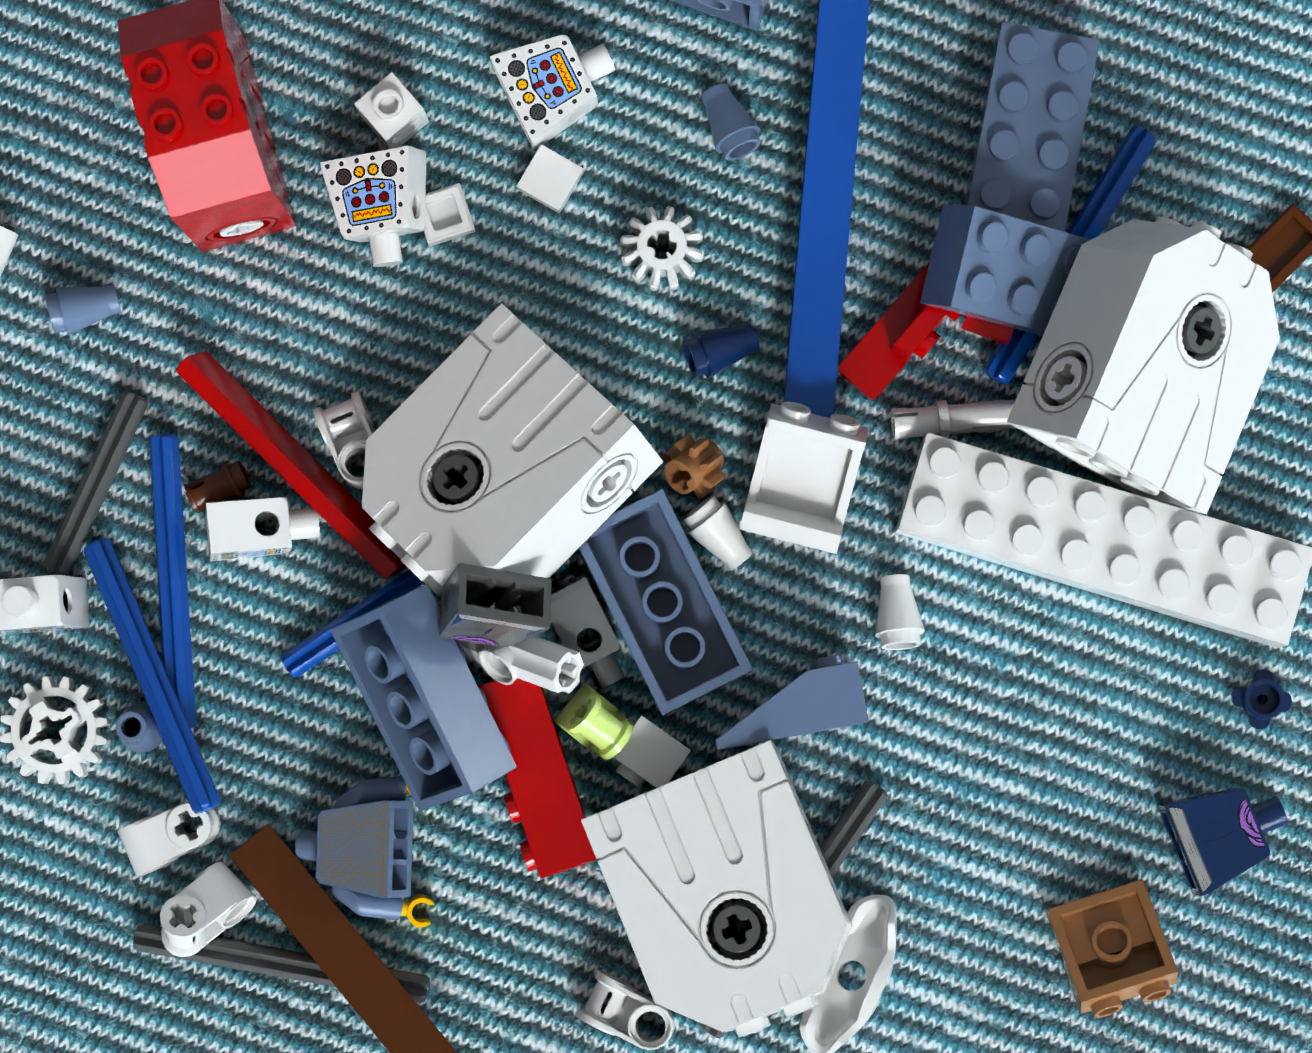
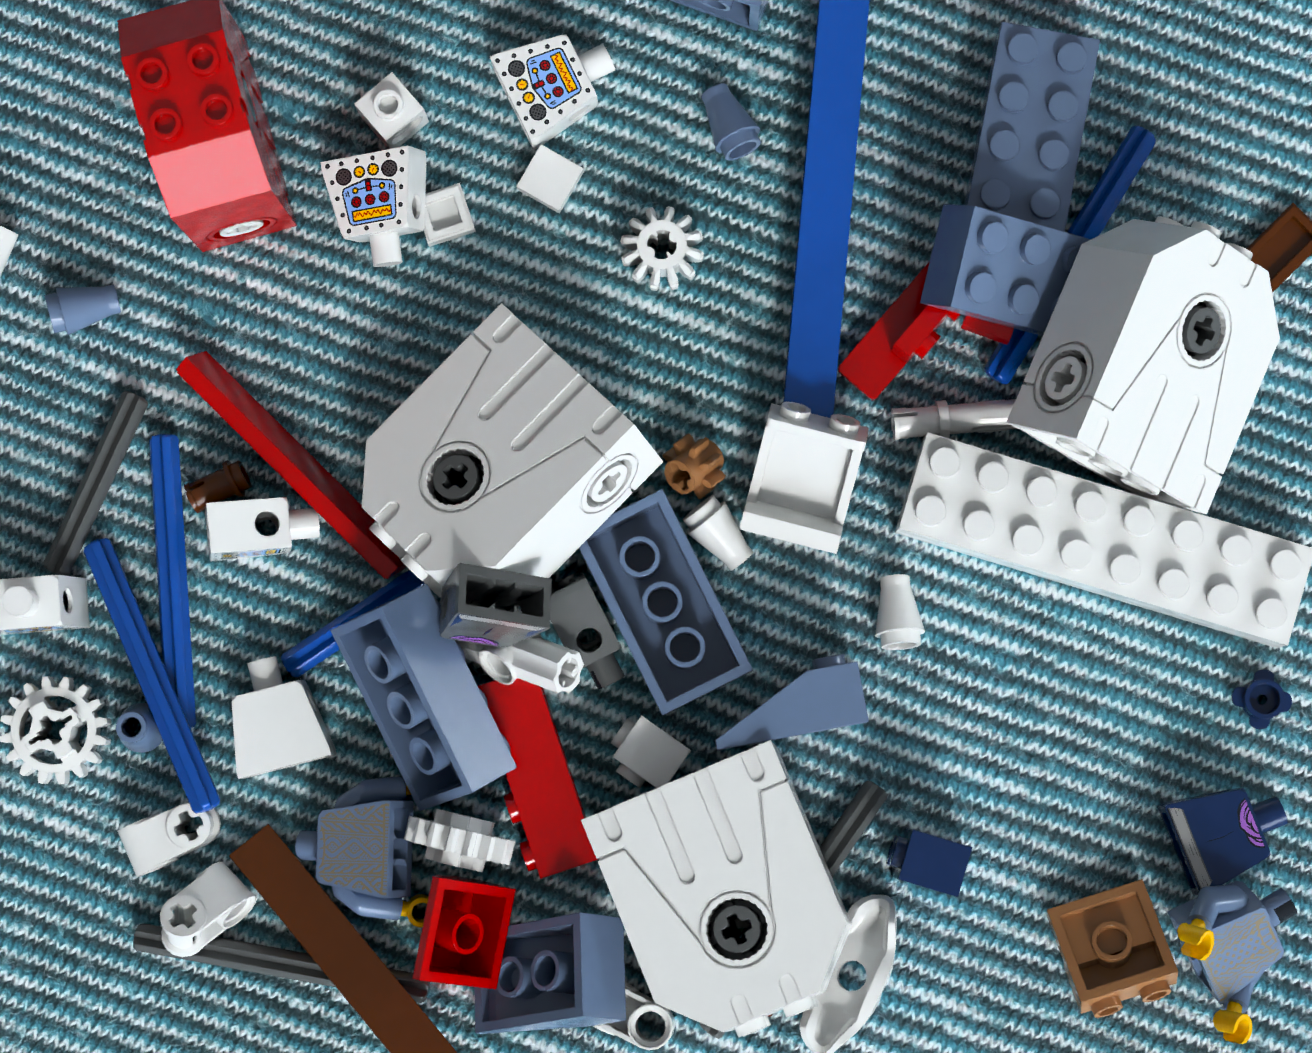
white piece [312,391,376,491] -> none
yellowish green piece [553,682,634,760] -> none
dark blue cone [682,323,760,379] -> none
none -> white torso [232,656,337,779]
none -> white gear [404,809,515,872]
none -> red slope [412,874,516,989]
none -> sand blue slope [474,912,626,1034]
none -> dark blue brick [886,827,972,897]
none -> sand blue torso [1168,881,1297,1044]

